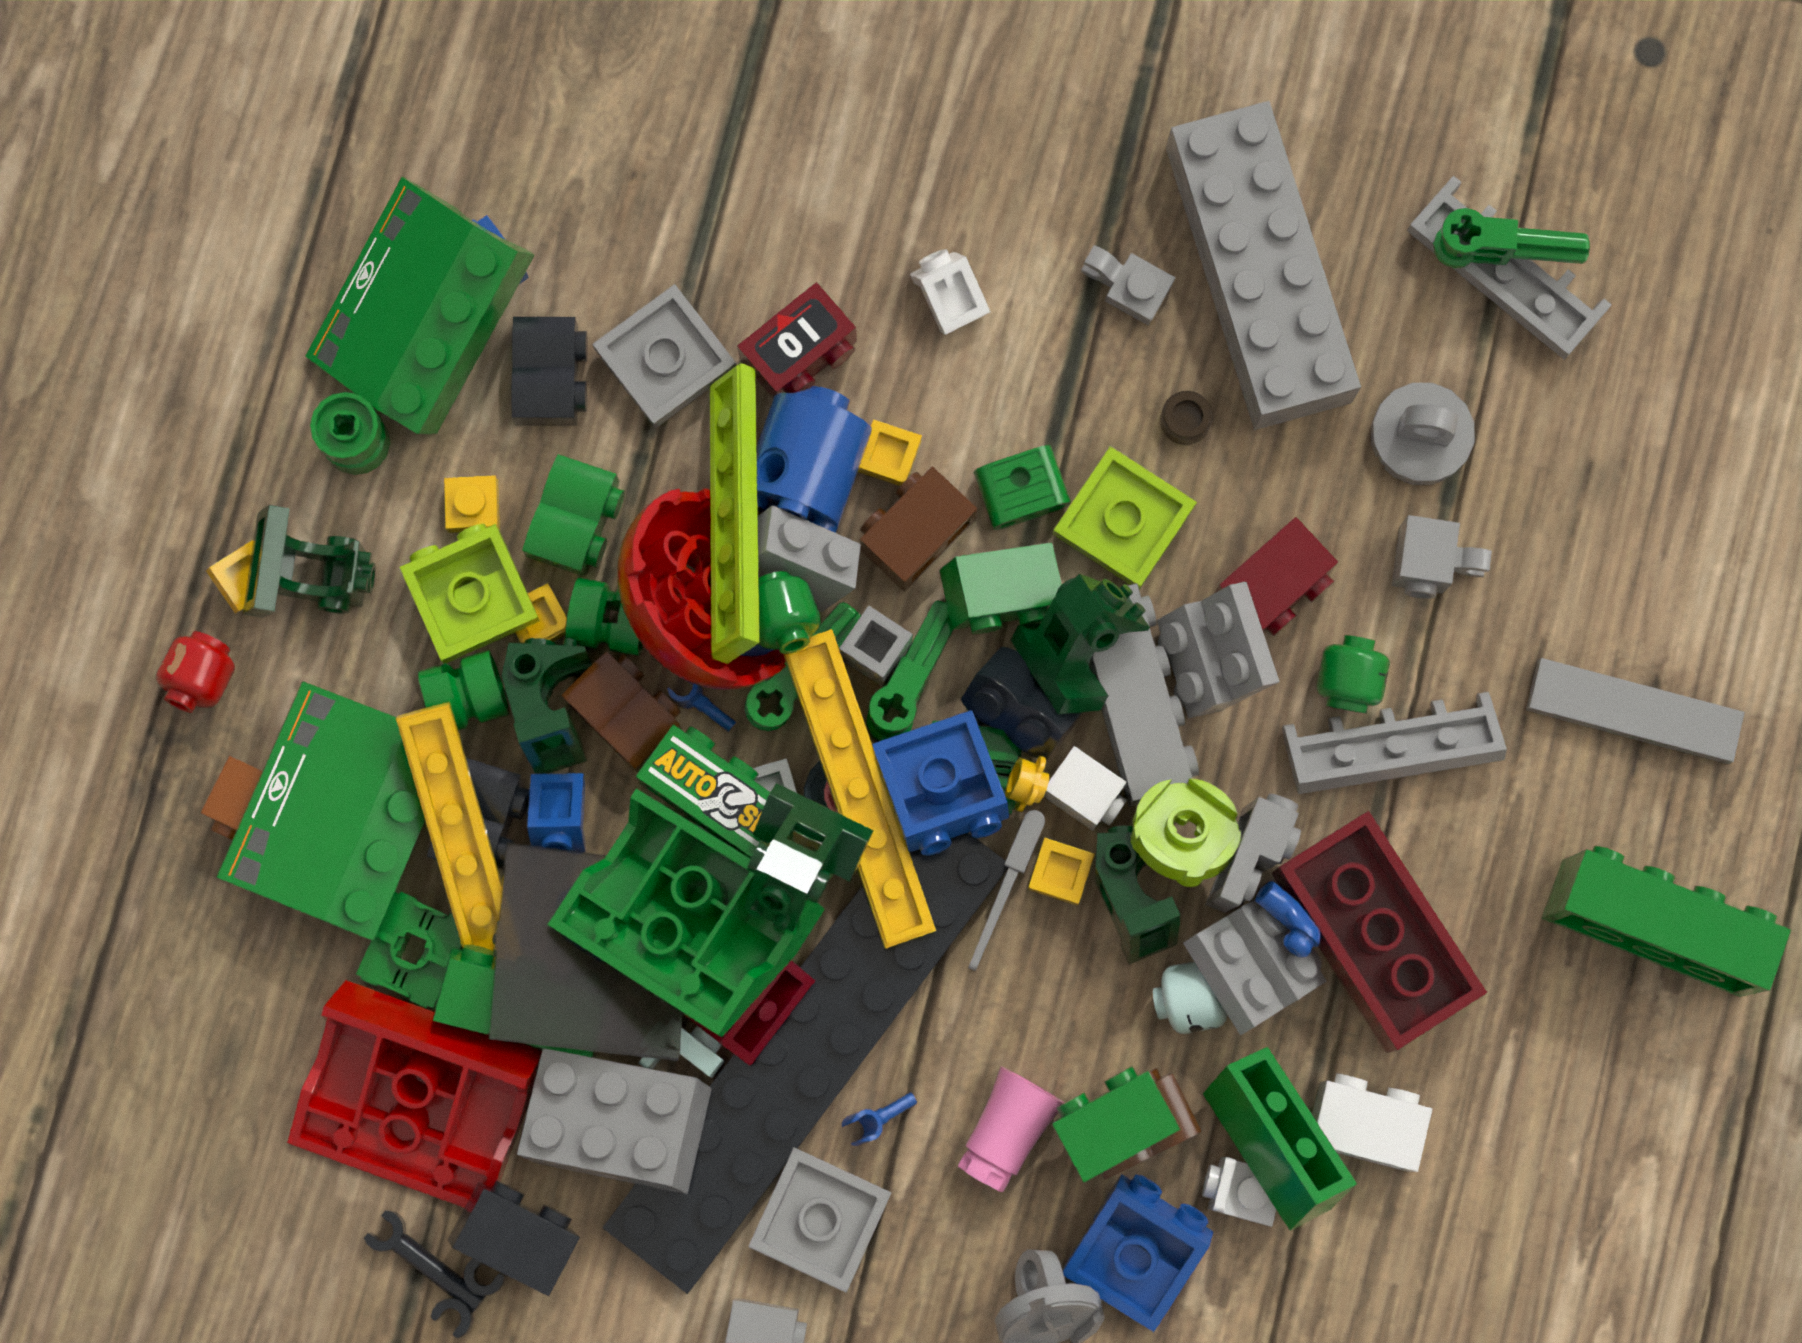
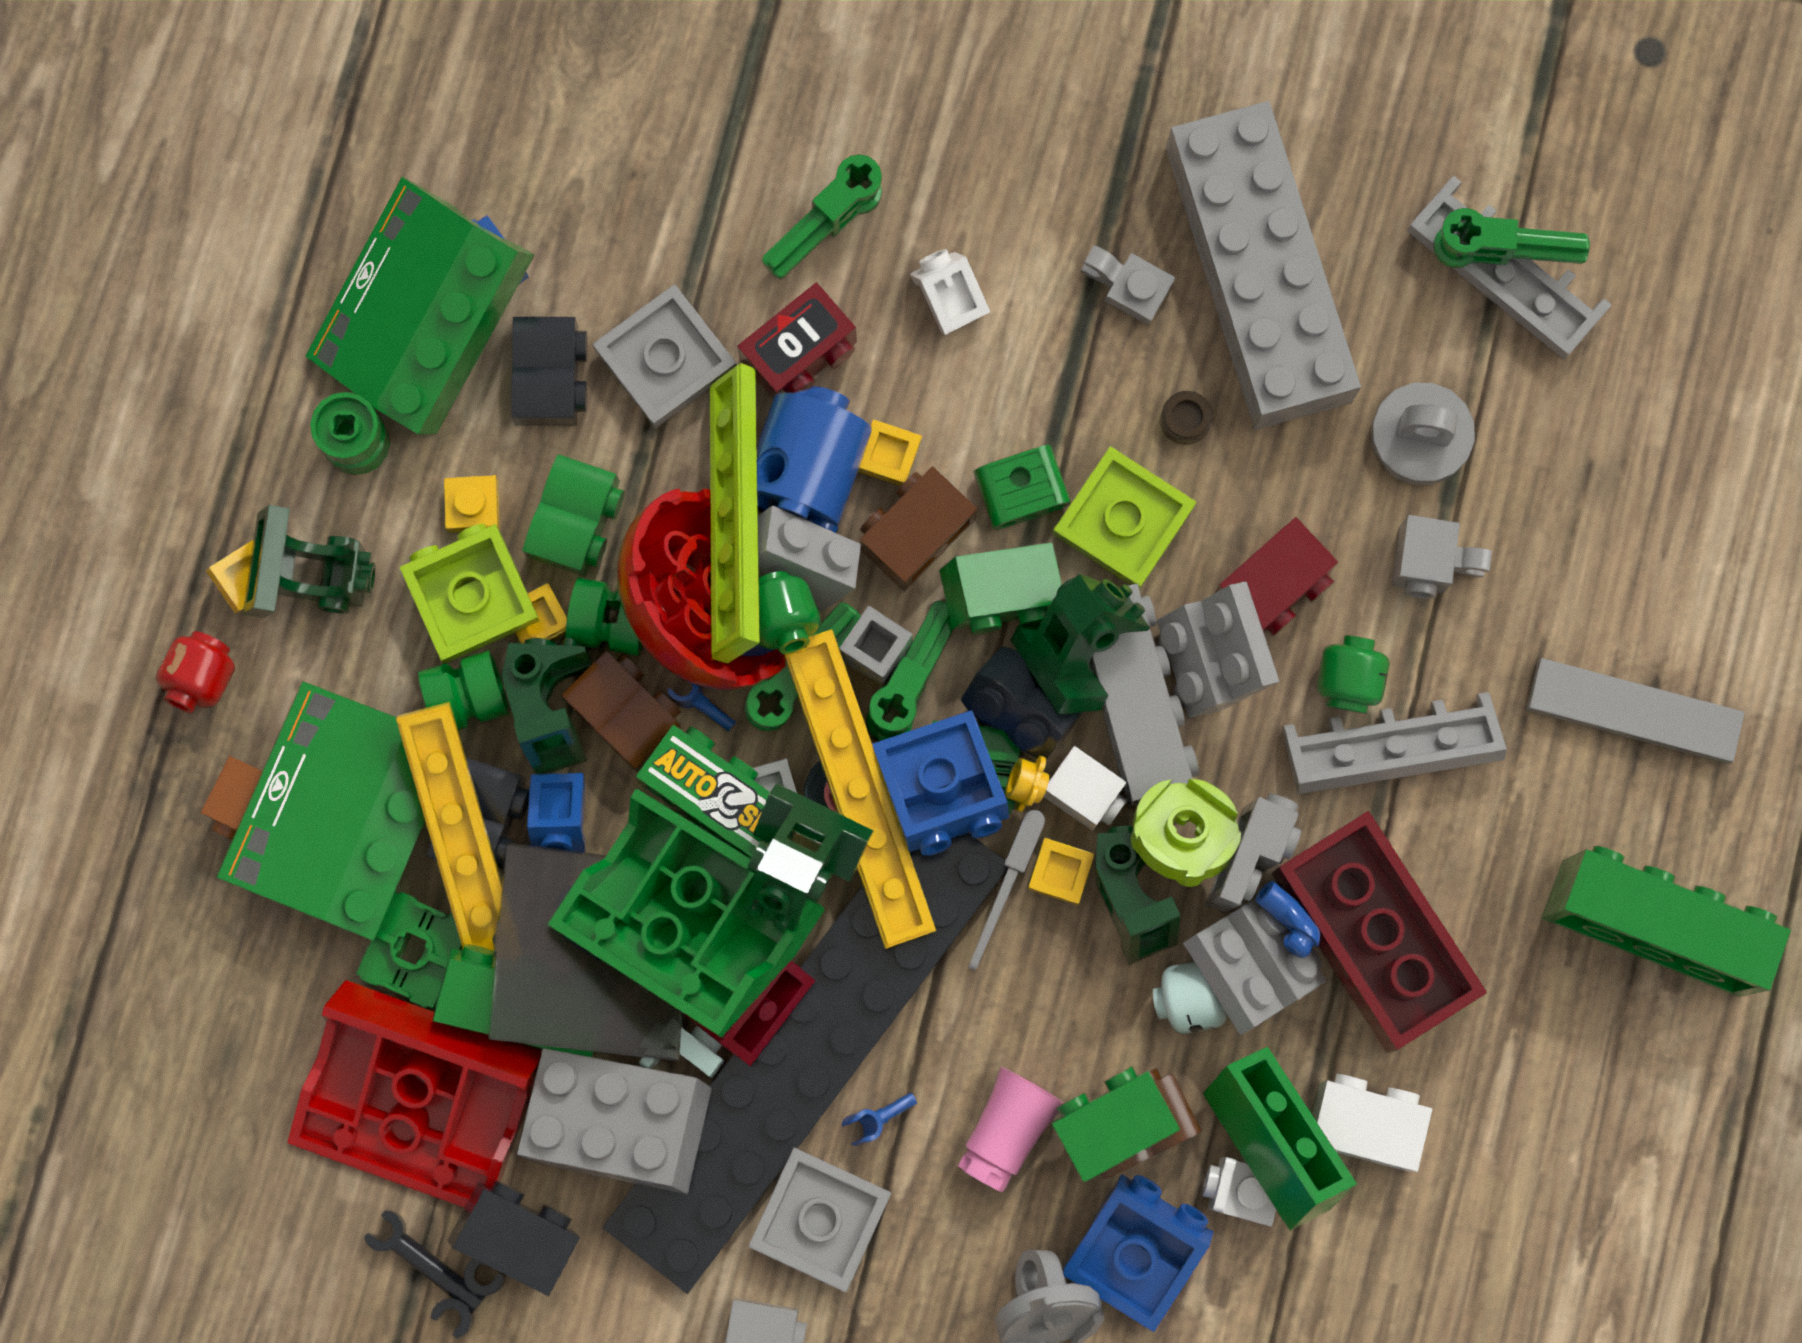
none -> green connector [761,154,882,279]

